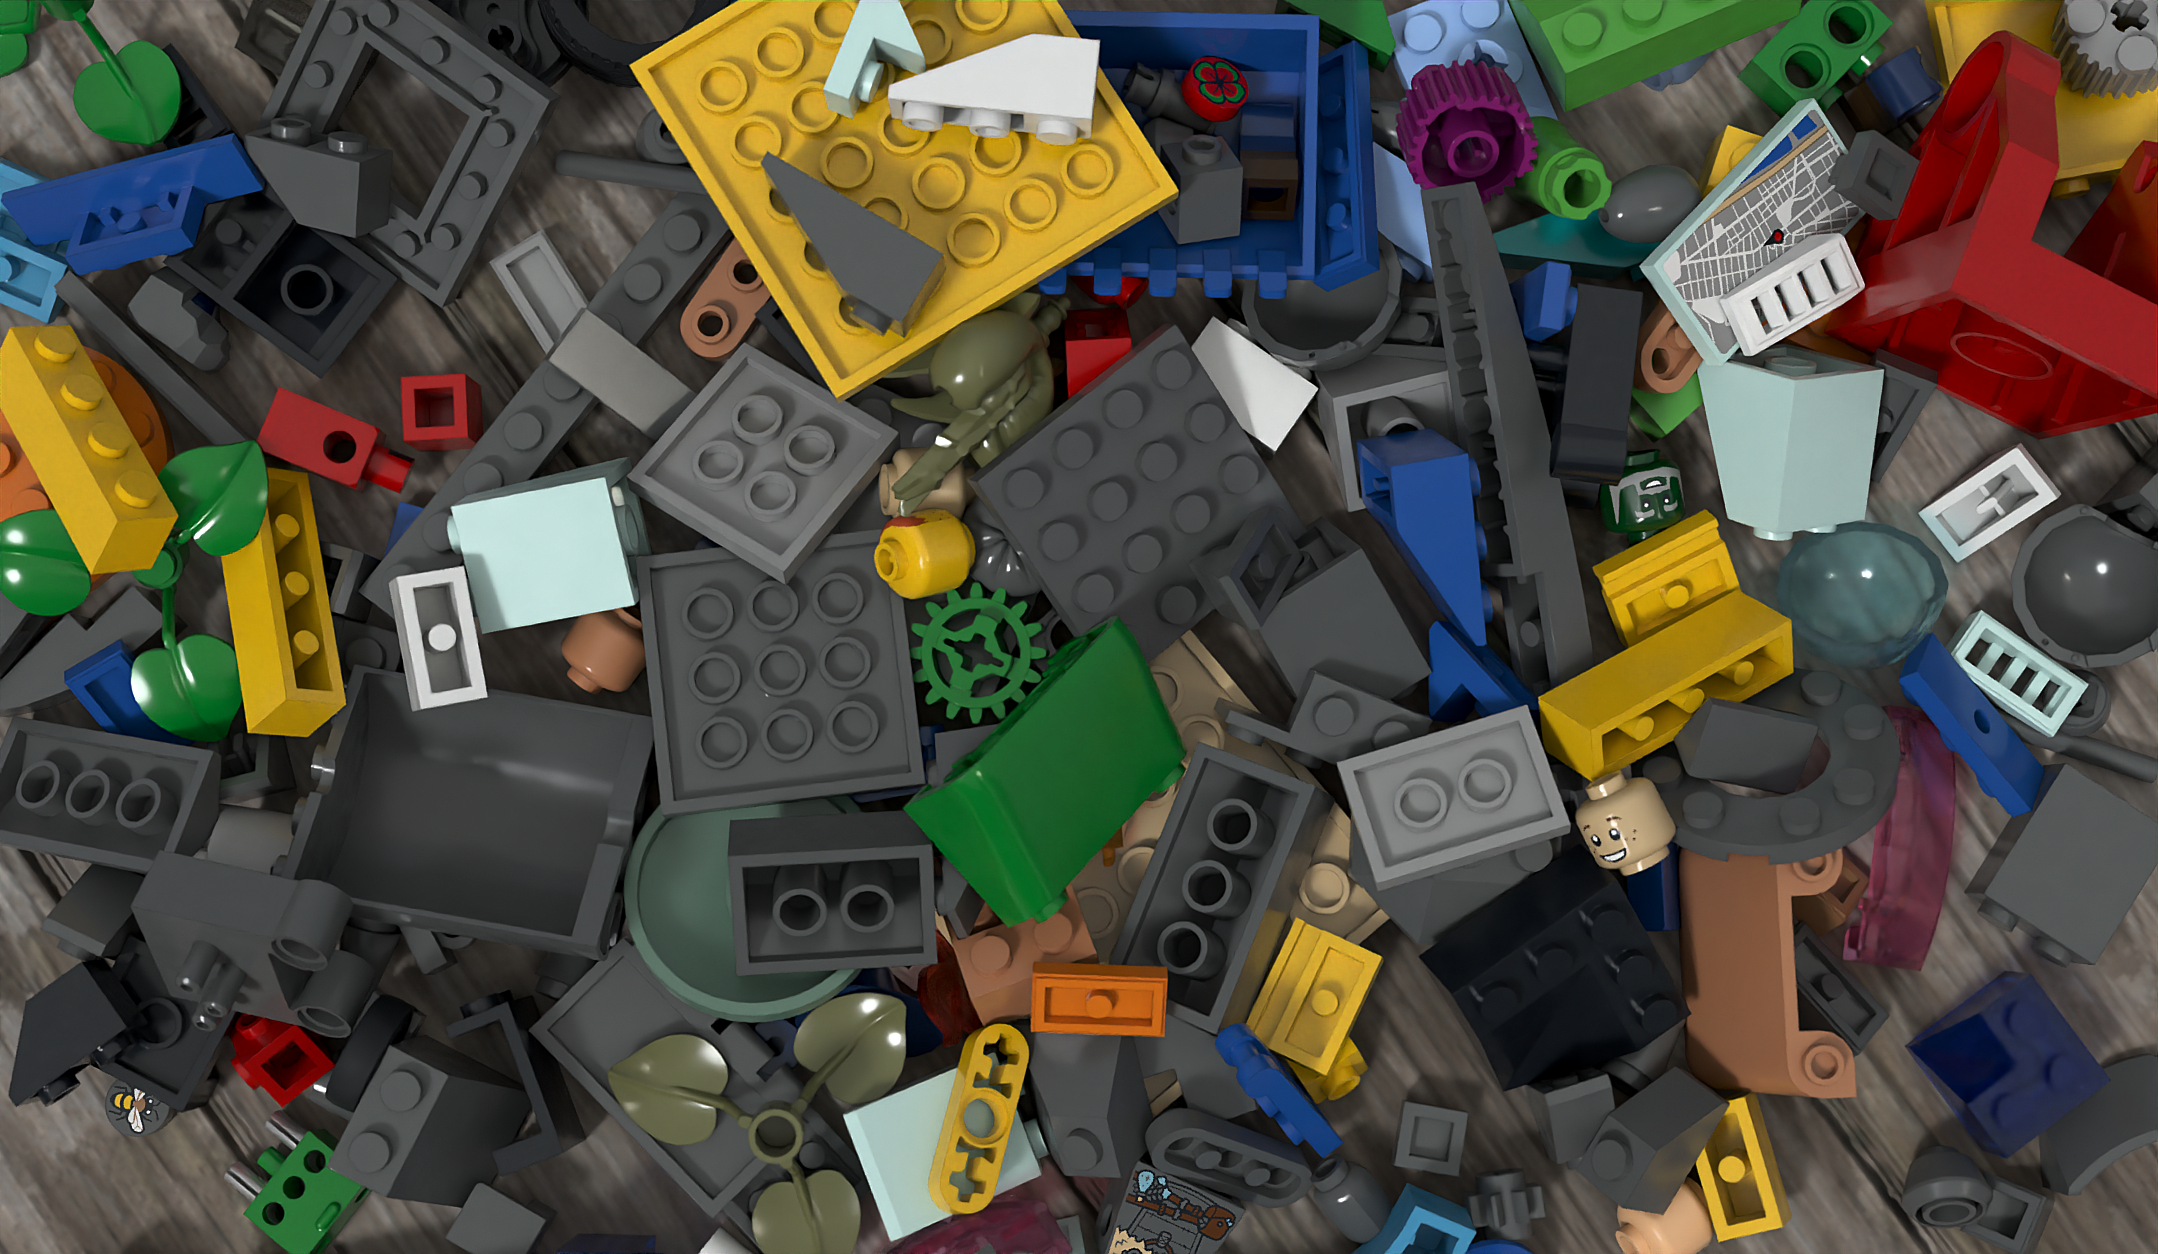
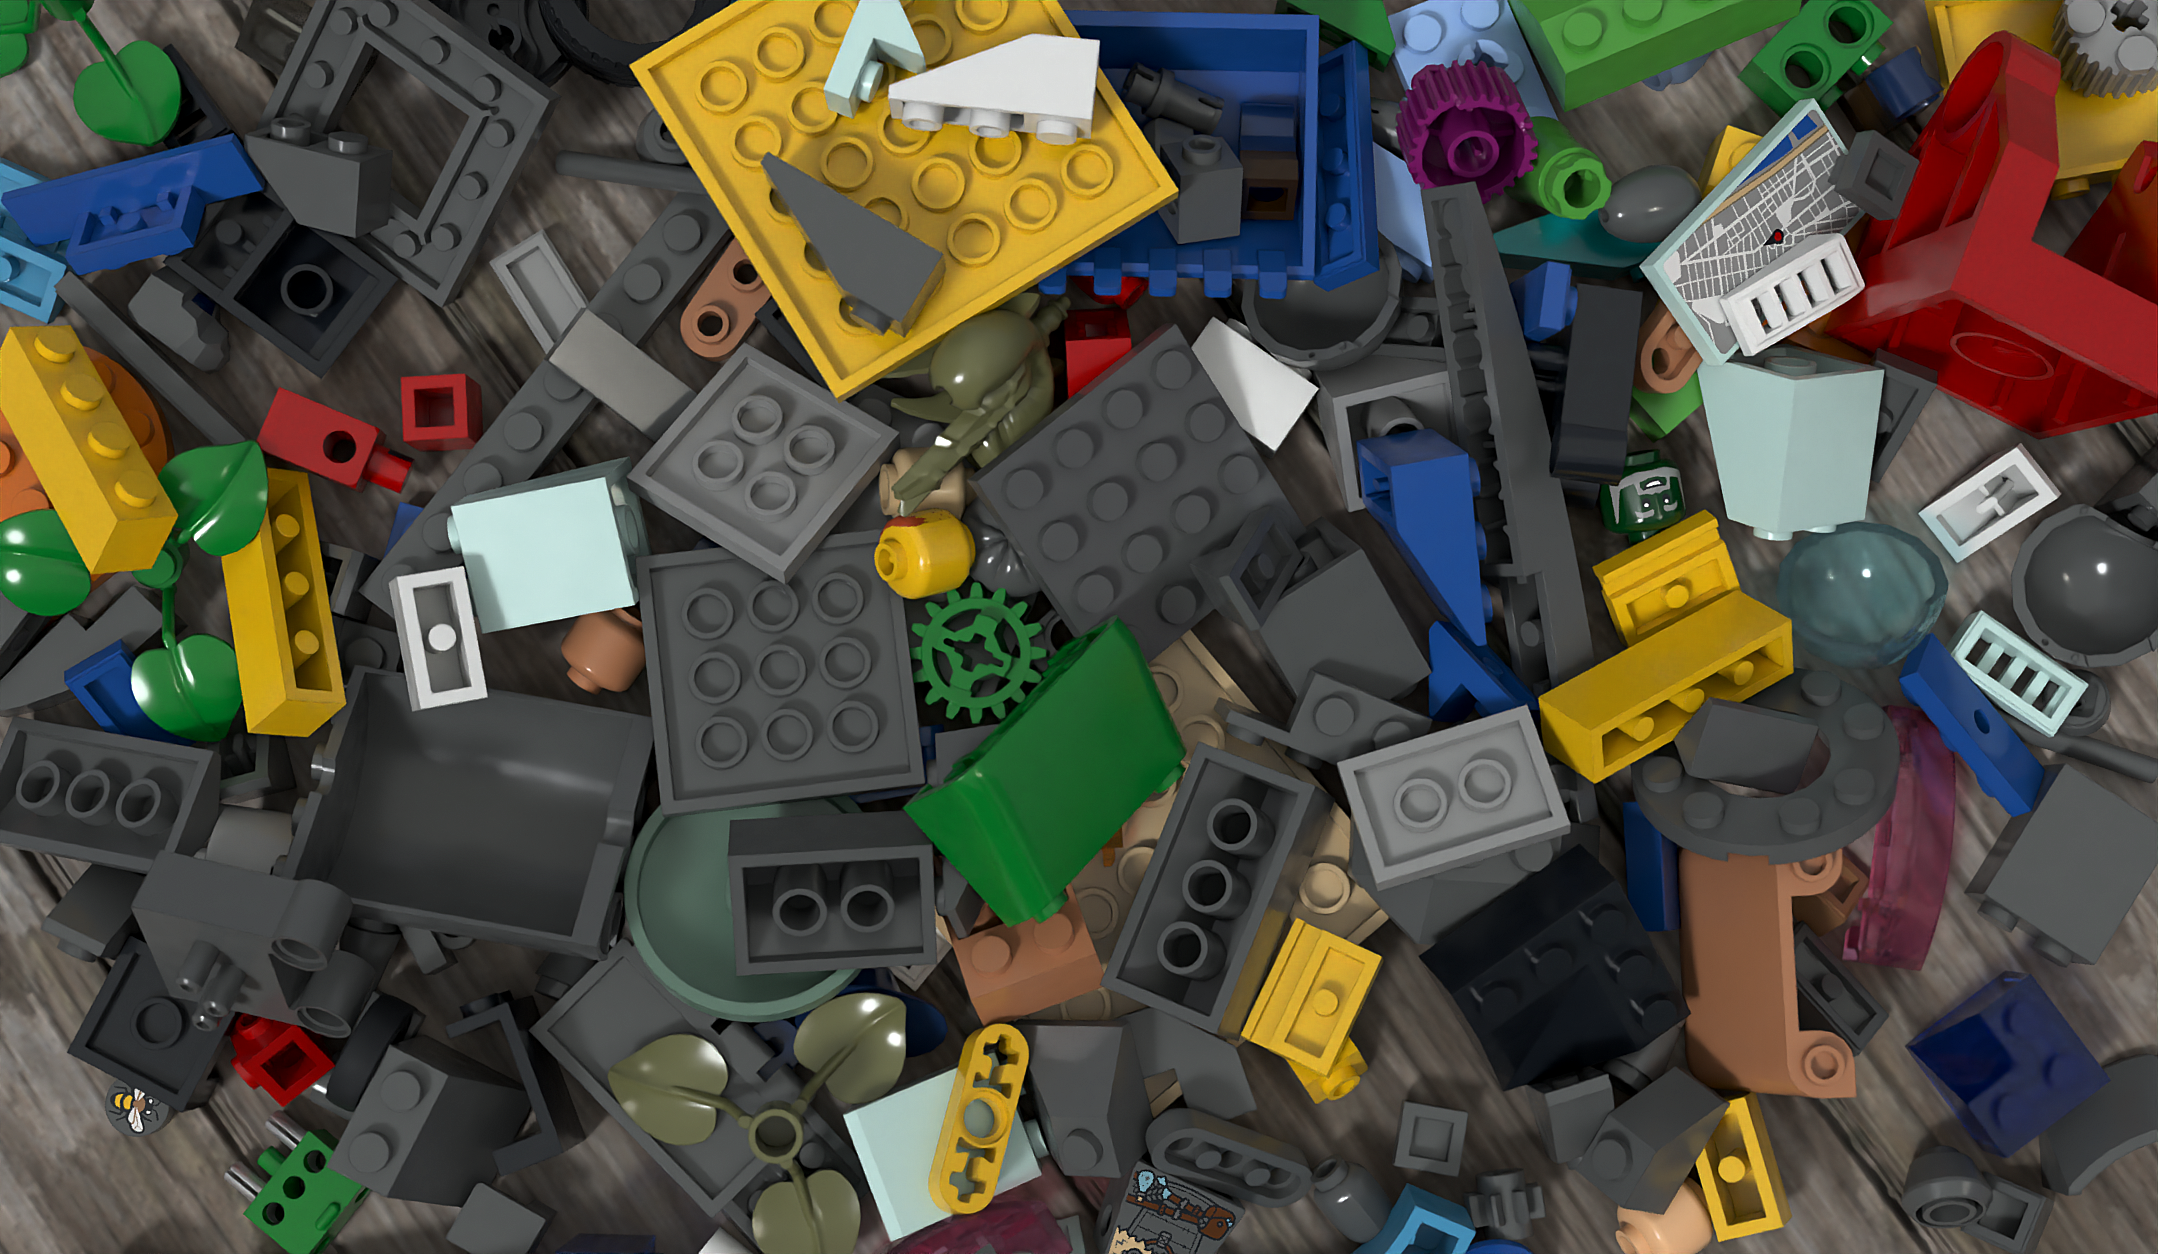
black slope [8,959,148,1107] -> none
clear red piece [917,929,1000,1048] -> none
orange plate [1031,962,1168,1037] -> none
red tile [1181,57,1249,122] -> none
blue plate [1215,1023,1343,1158] -> none
tan head [1575,771,1676,876] -> none

